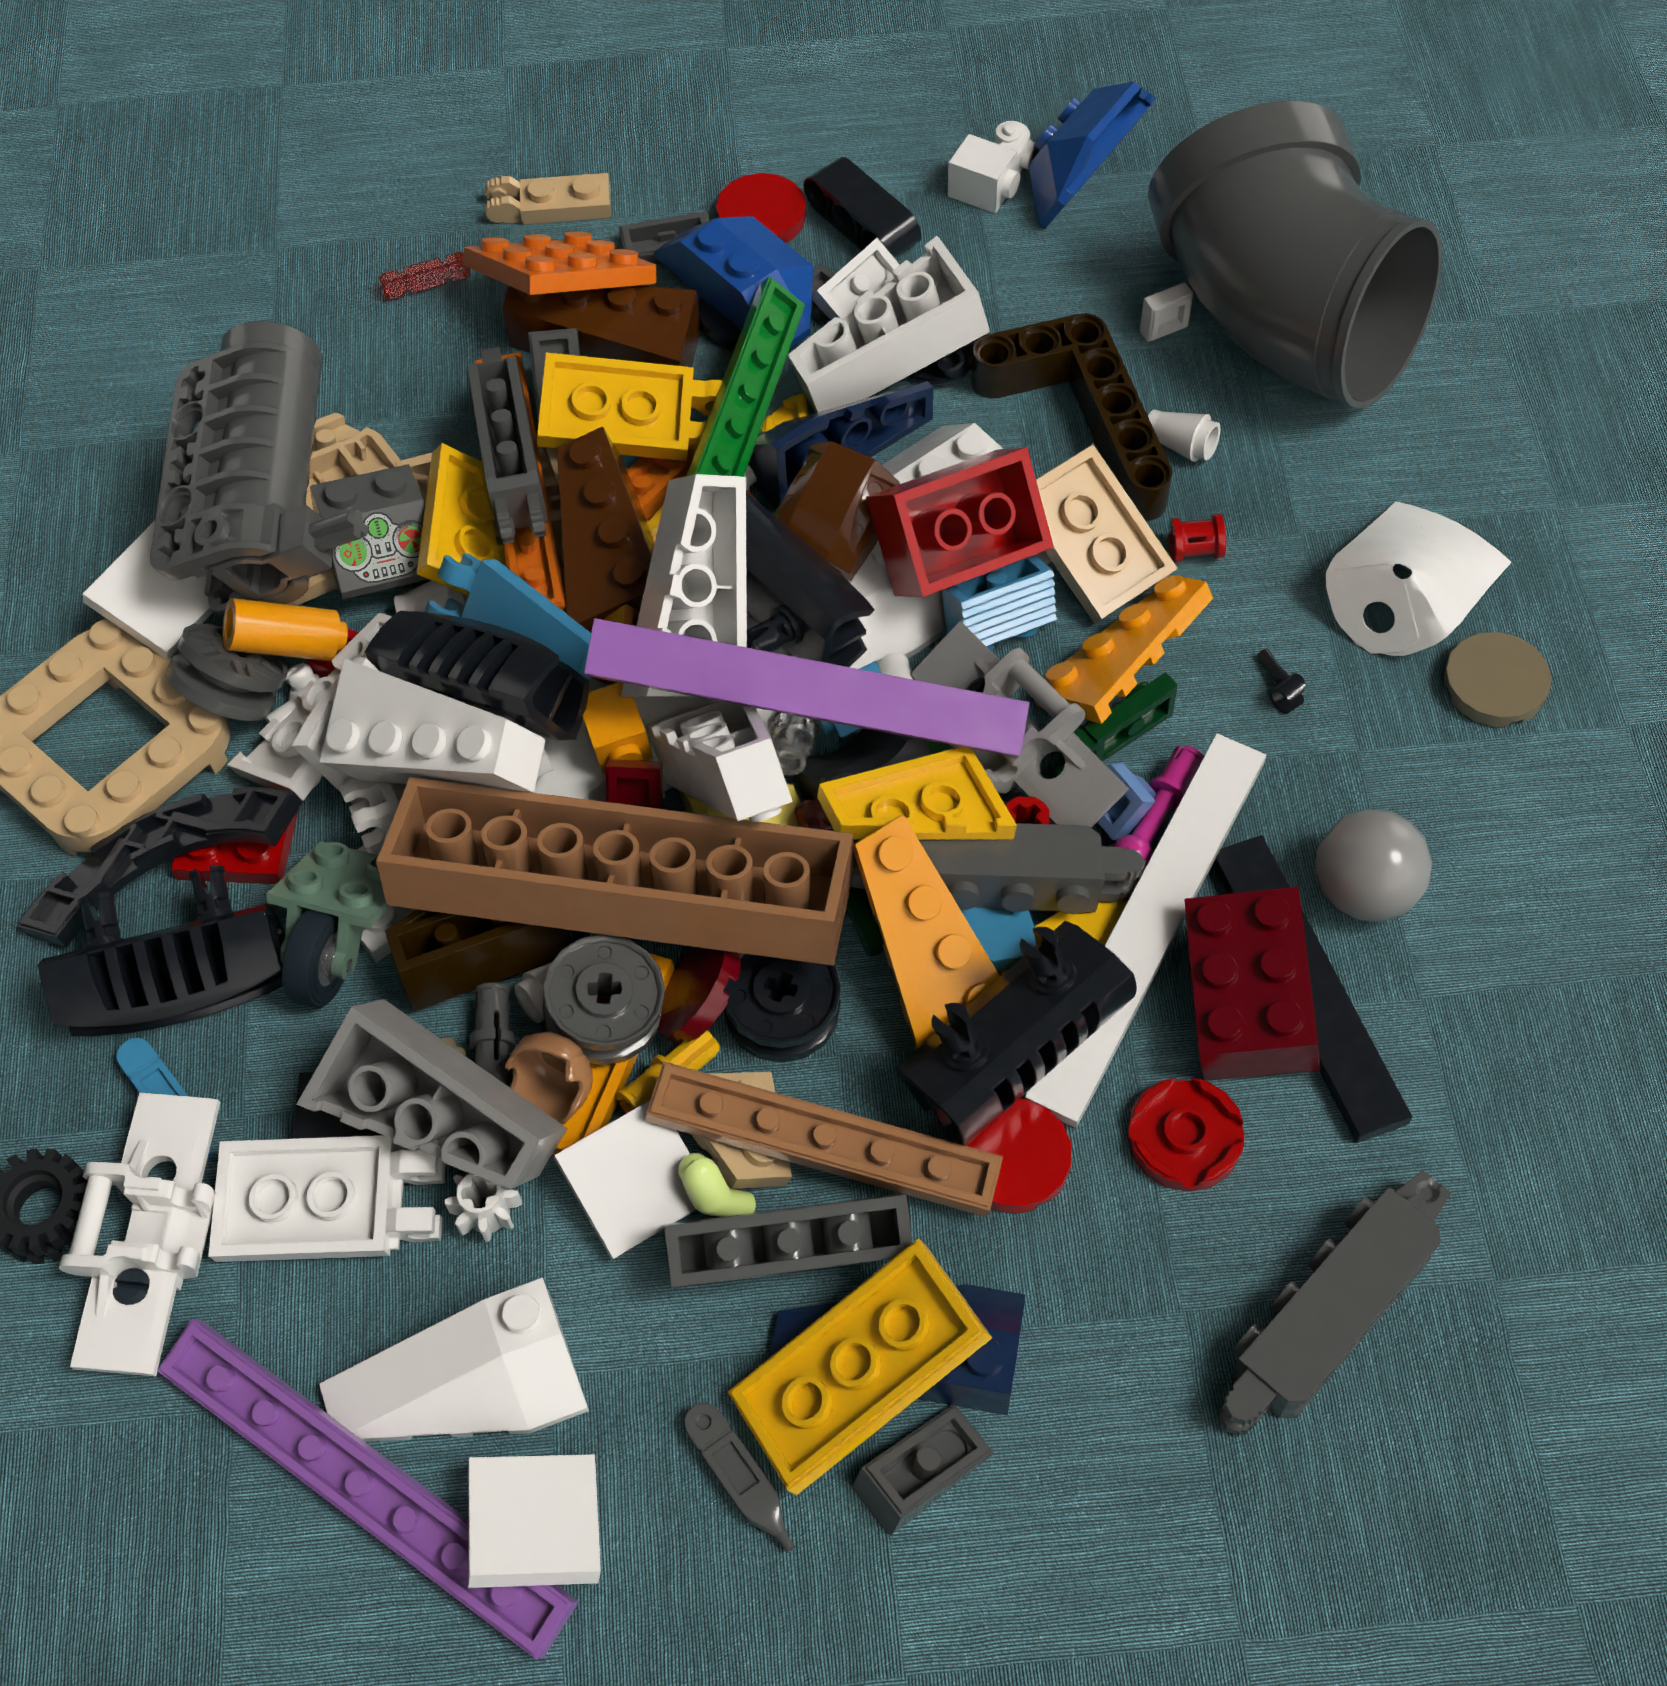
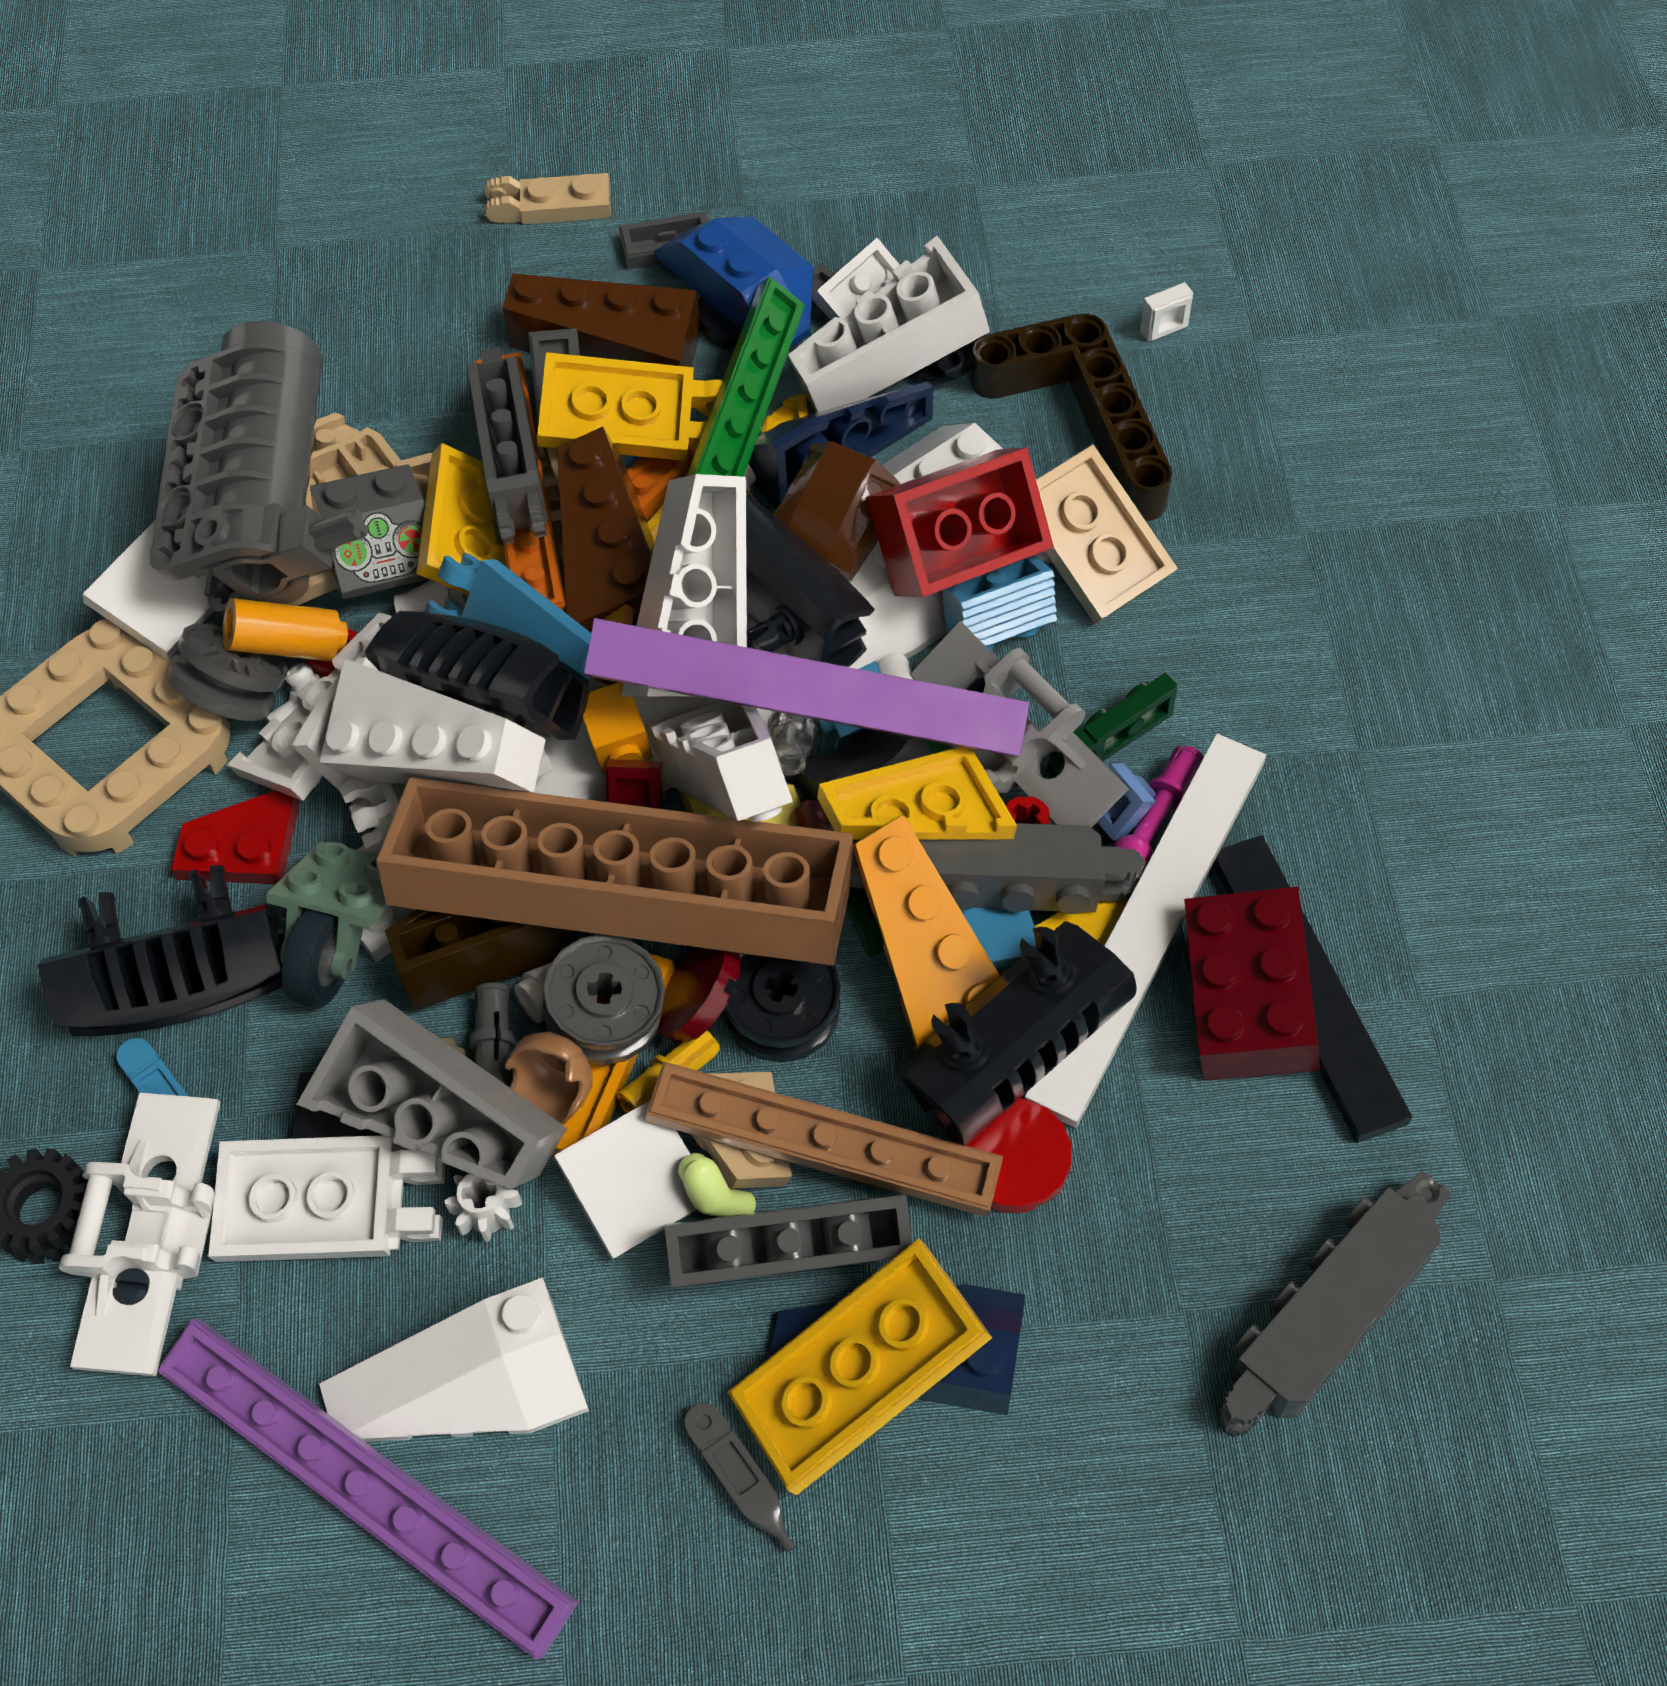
black tile [17,787,302,947] -> none
clear red axle [379,251,470,300] -> none
orange plate [464,232,656,295] -> none
white tile [468,1454,601,1588] -> none
red tile [716,173,806,243] -> none
black beam [803,157,922,258] -> none
dark grey slope [853,1404,993,1535] -> none
white brick [948,121,1040,214] -> none
blue wedge [1029,82,1157,229] -> none
light orange wing [1035,575,1213,724] -> none
red tile [1127,1078,1245,1192] -> none
dark grey cylinder [1148,101,1443,409] -> none
white cone [1148,409,1221,462] -> none
red bush [1168,513,1226,563] -> none
black hand [1258,649,1305,714] -> none
light grey piece [1315,809,1432,922] -> none
white piece [1326,501,1511,656] -> none
dark tan tile [1442,632,1552,727] -> none

